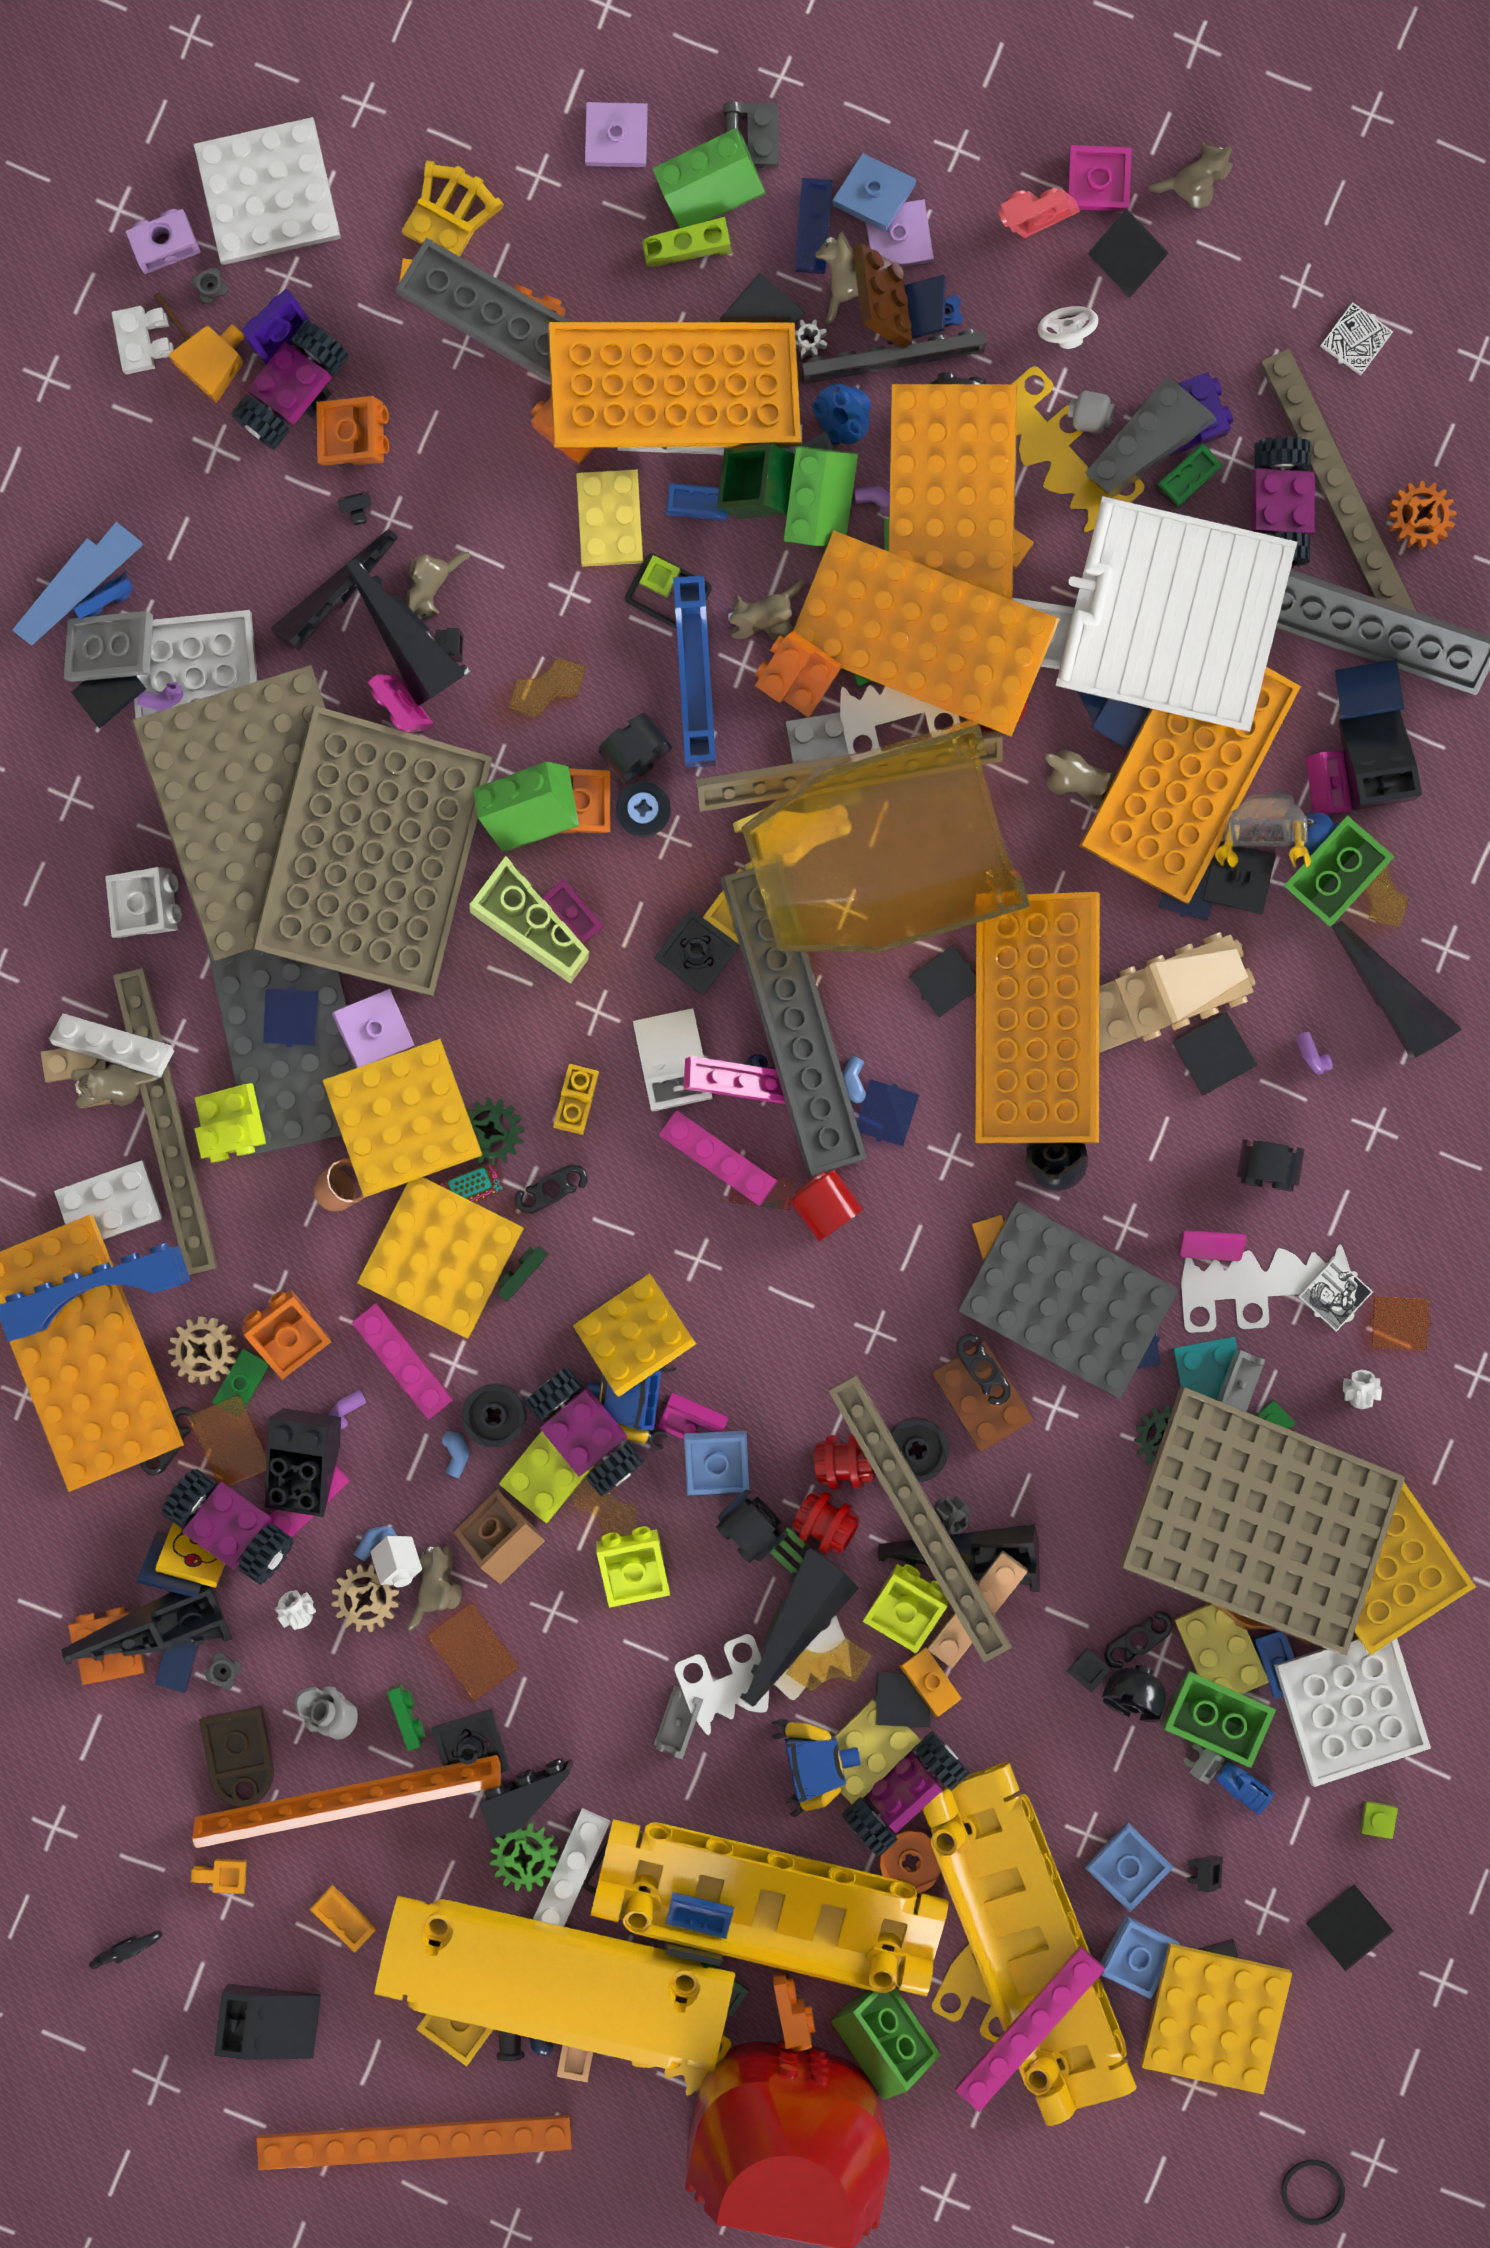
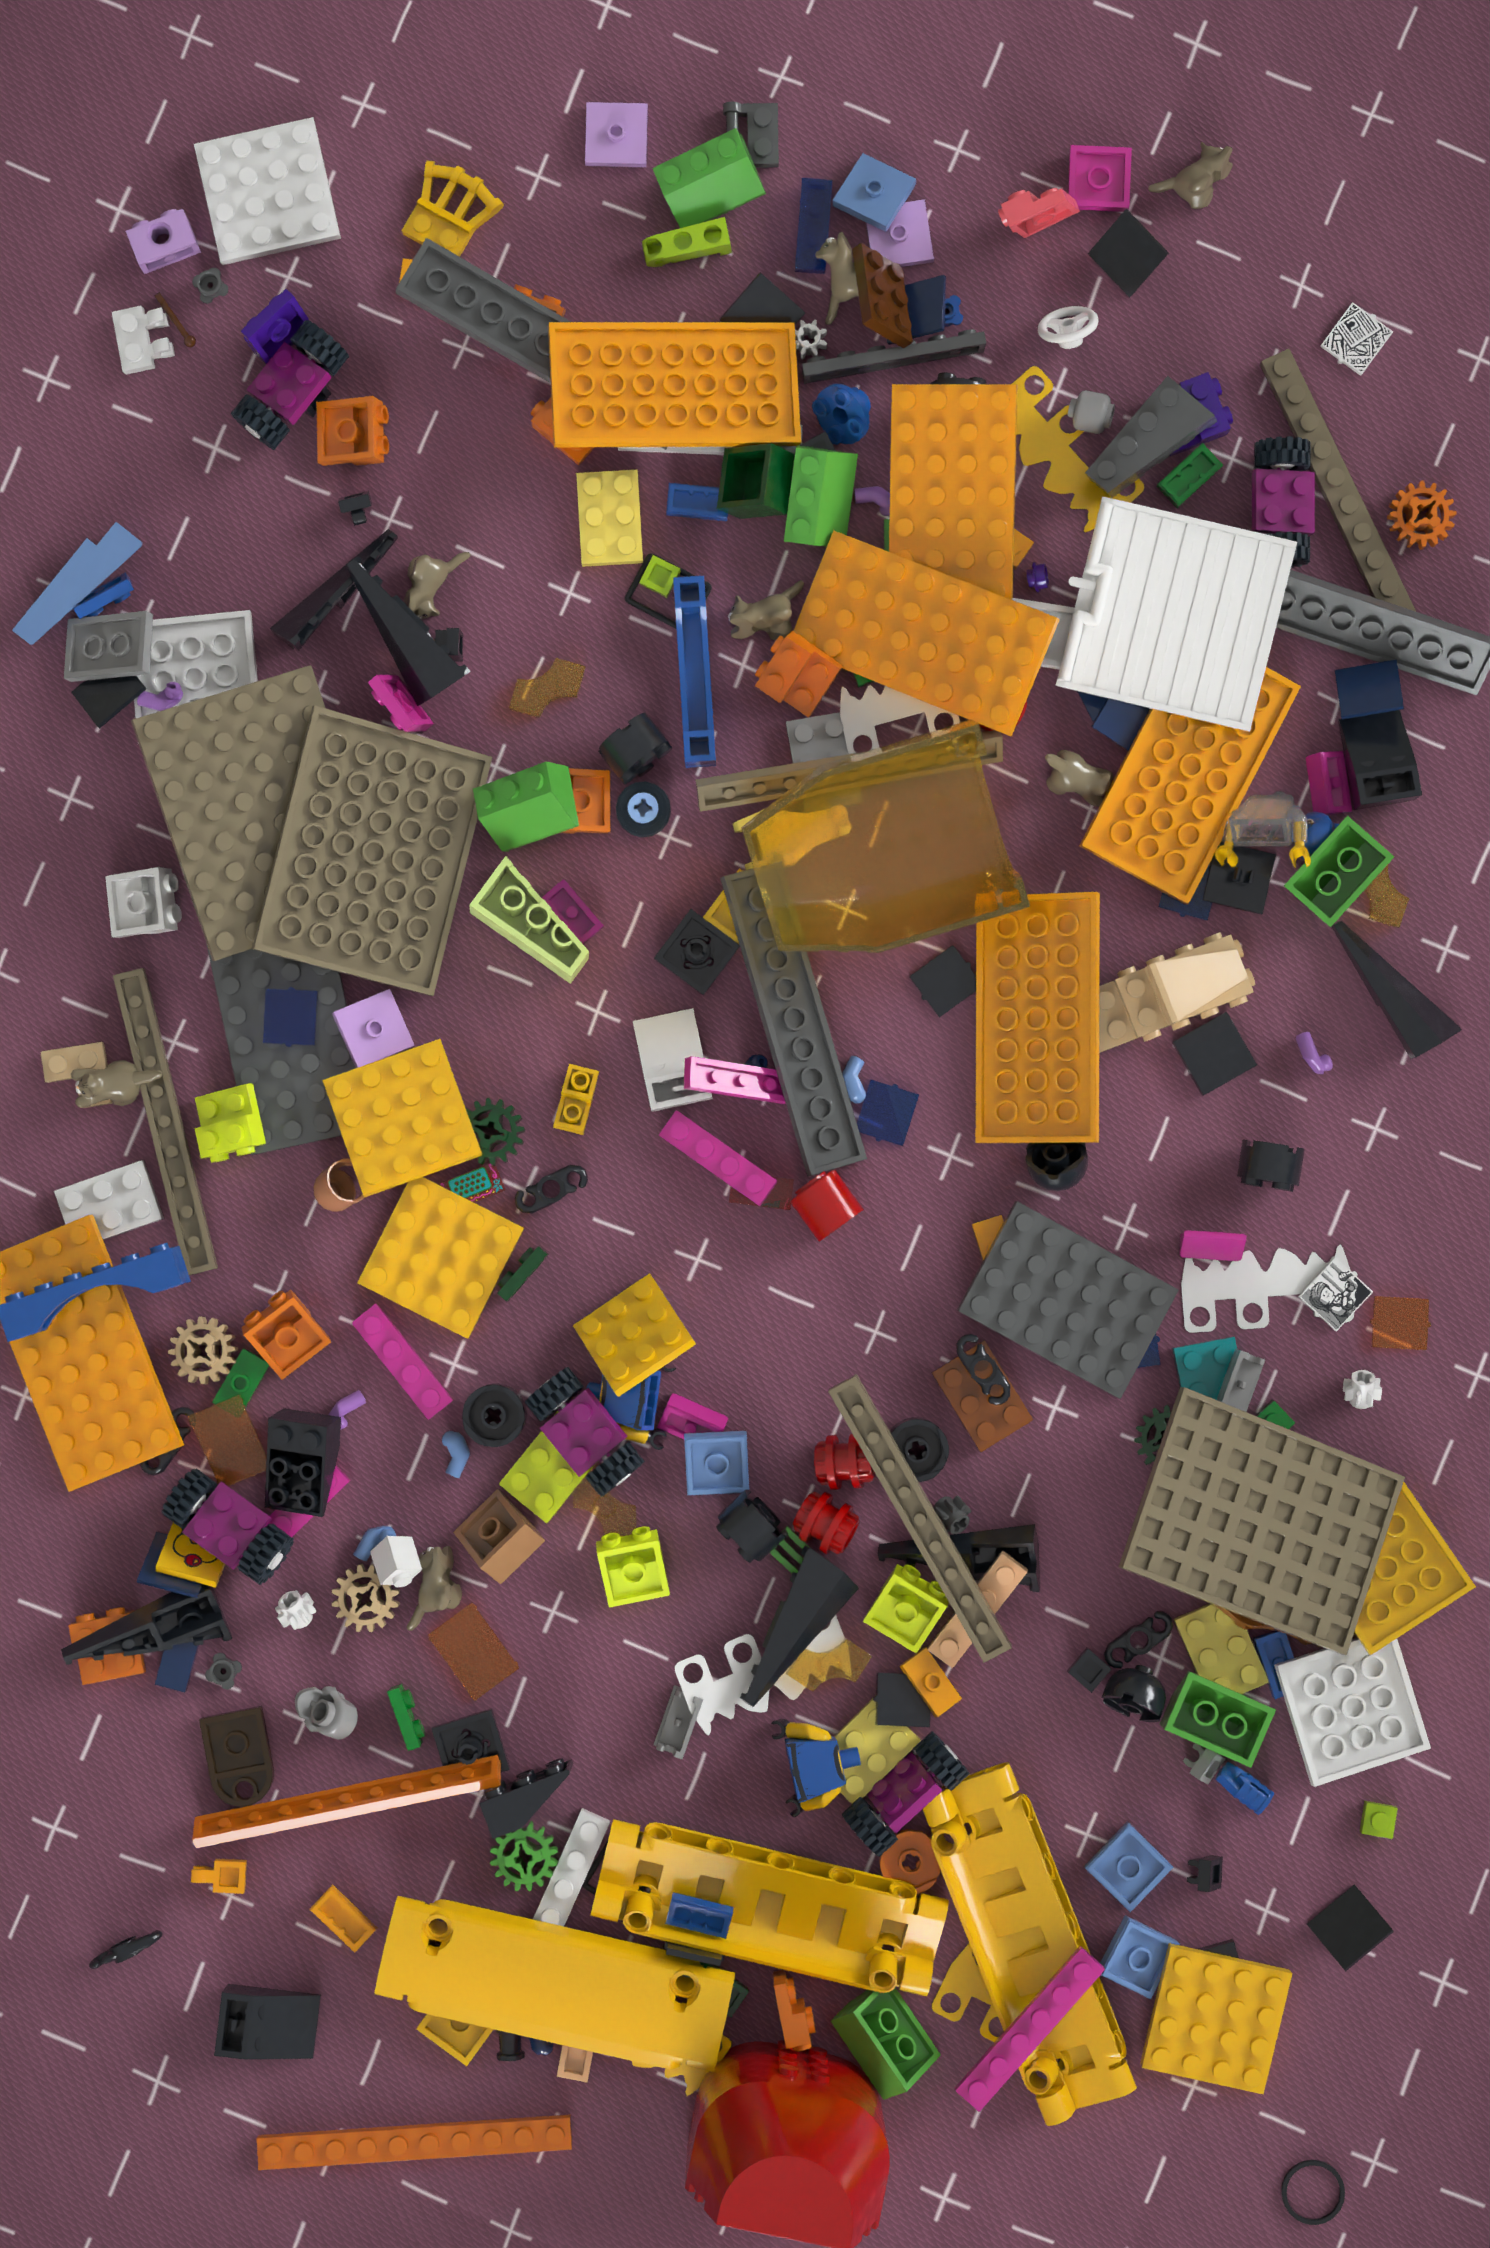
white plate [49,1013,174,1077] -> none
light orange torso [168,324,244,403] -> none
none -> dark purple plate [1027,562,1049,592]

